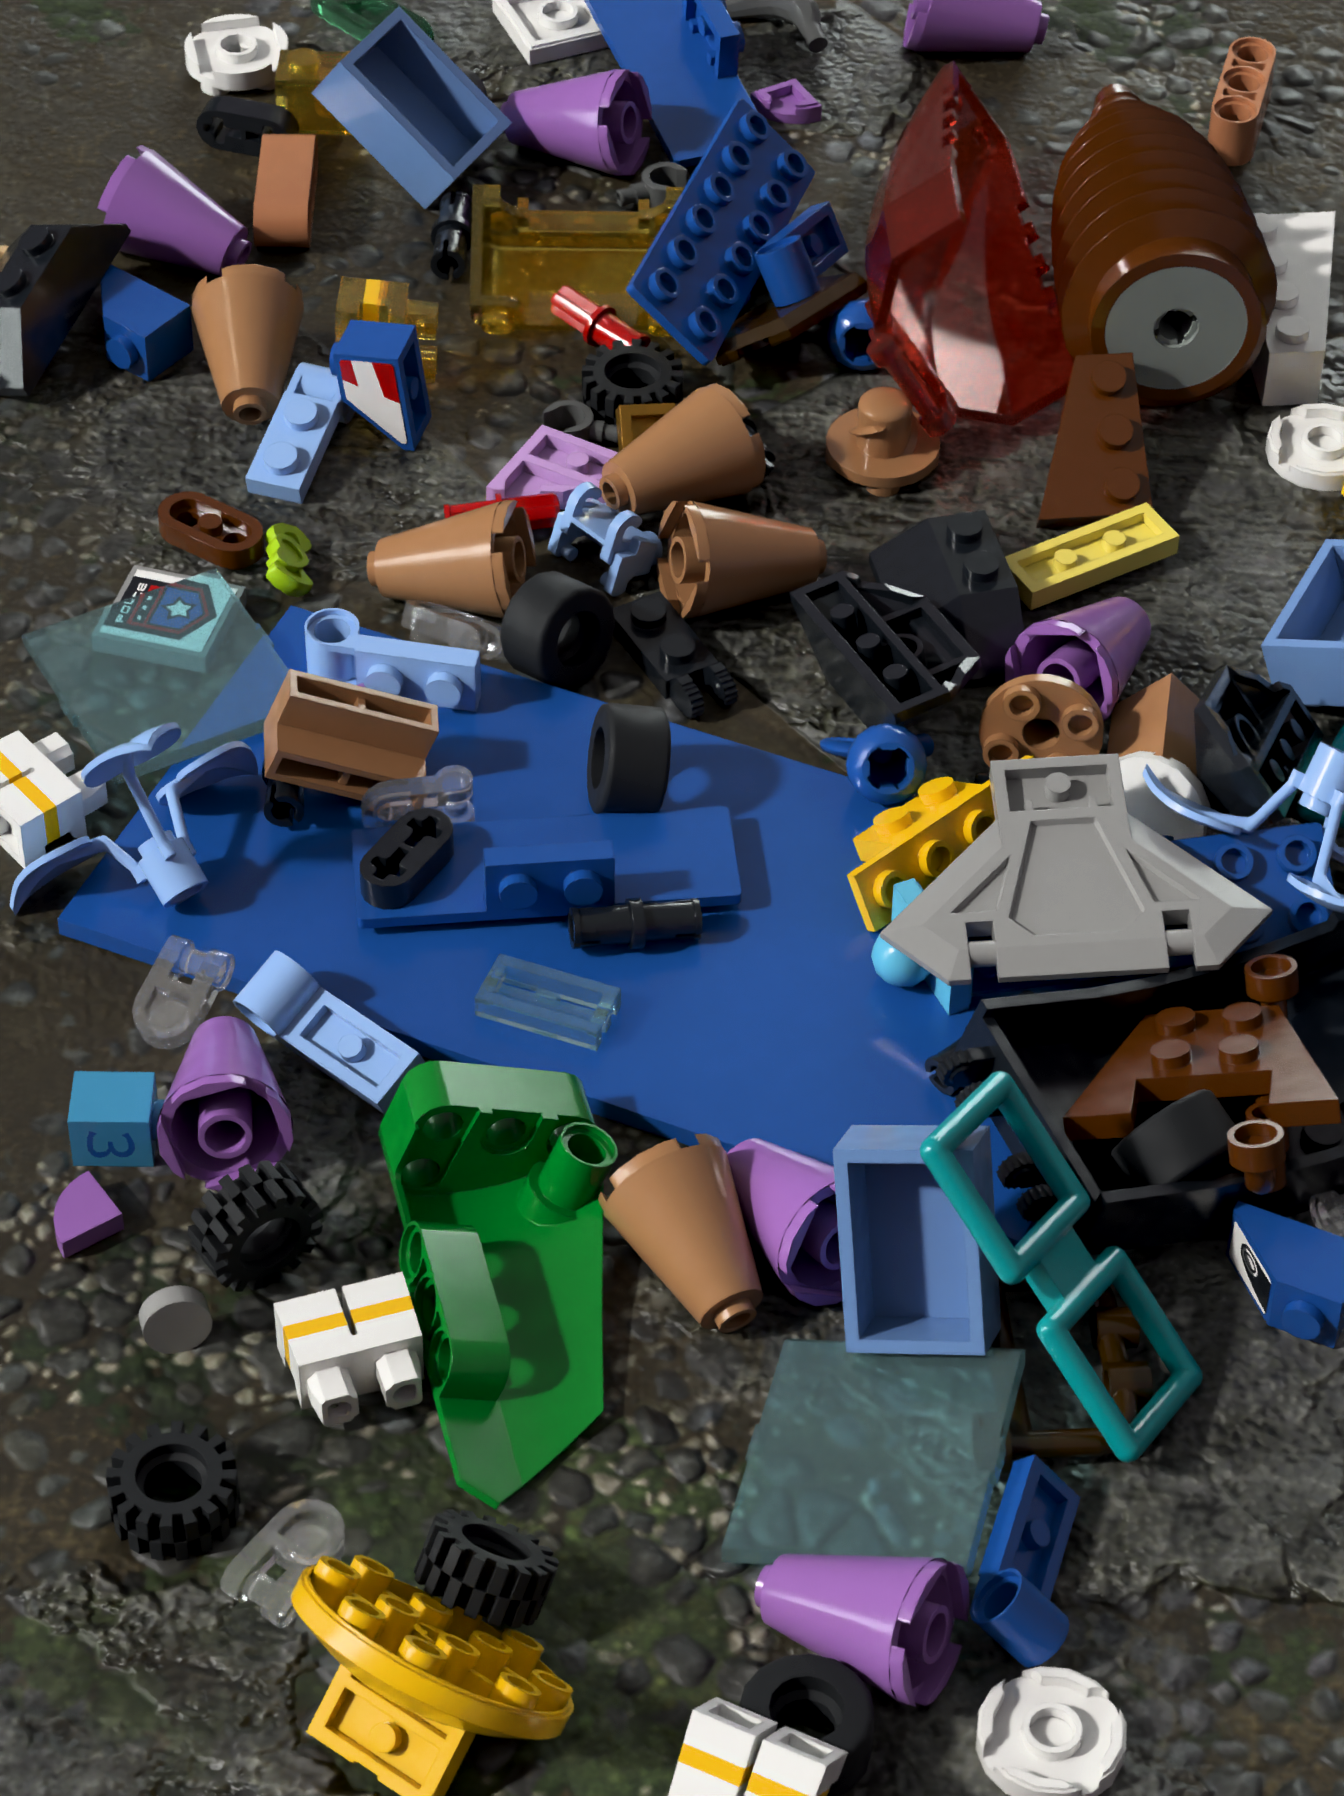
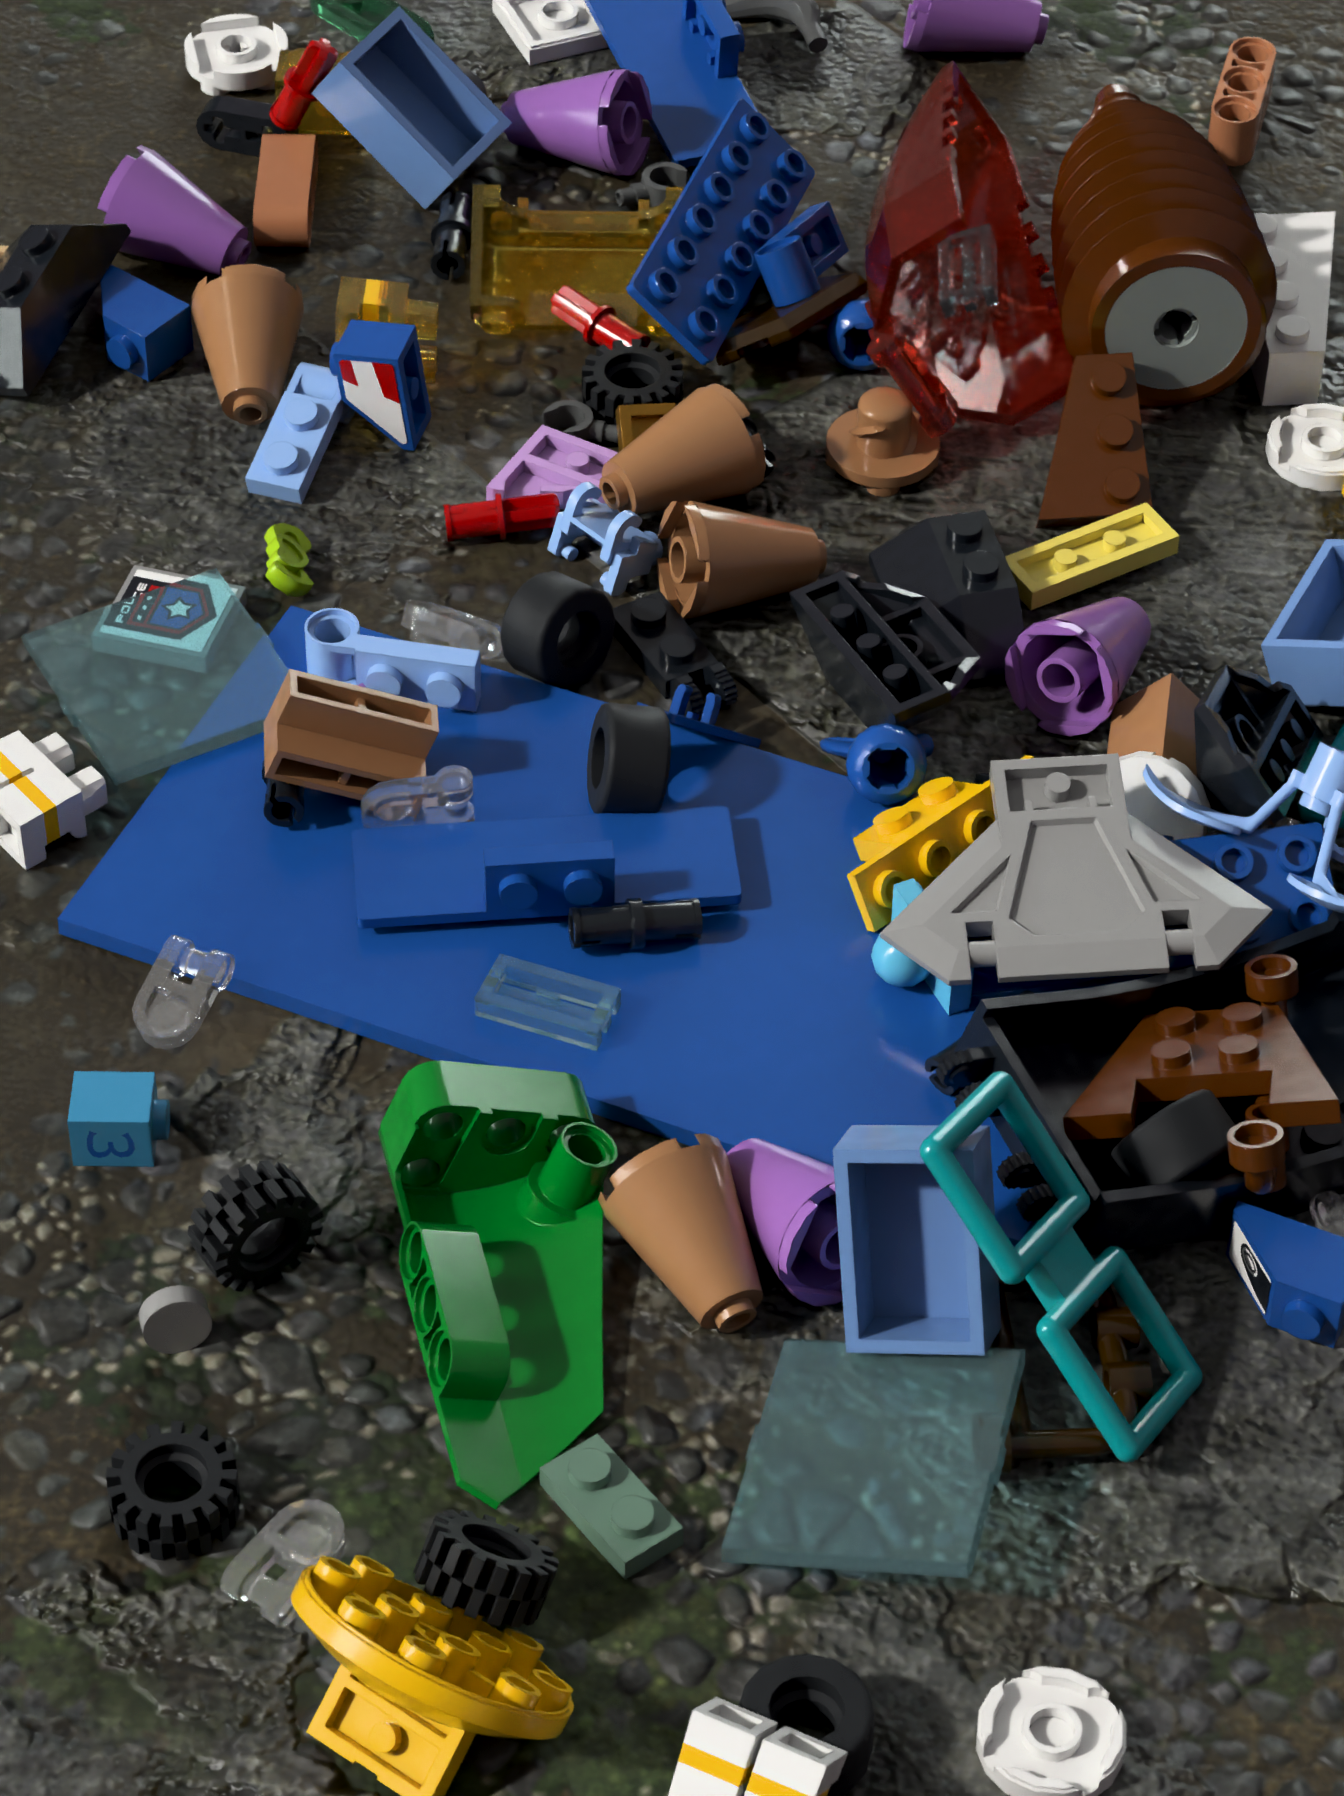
light blue plant [10,722,258,916] -> none
medium lavender tile [53,1171,124,1259] -> none
medium lavender cone [157,1016,293,1191] -> none
reddish brown plate [158,491,265,570] -> none
light blue plate [233,950,425,1115] -> none
white hips [273,1272,424,1427] -> none
black beam [360,808,454,909] -> none
medium nougat cone [367,500,536,618] -> none
medium lavender tile [750,79,822,124] -> none
medium lavender cone [754,1553,970,1707] -> none
blue plate [970,1454,1081,1667] -> none
medium nougat plate [979,674,1104,767] -> none
none -> red axle [269,38,338,131]
none -> sand green plate [539,1433,684,1580]
none -> blue piece [637,684,761,748]
none -> clear light blue tile [938,223,998,318]

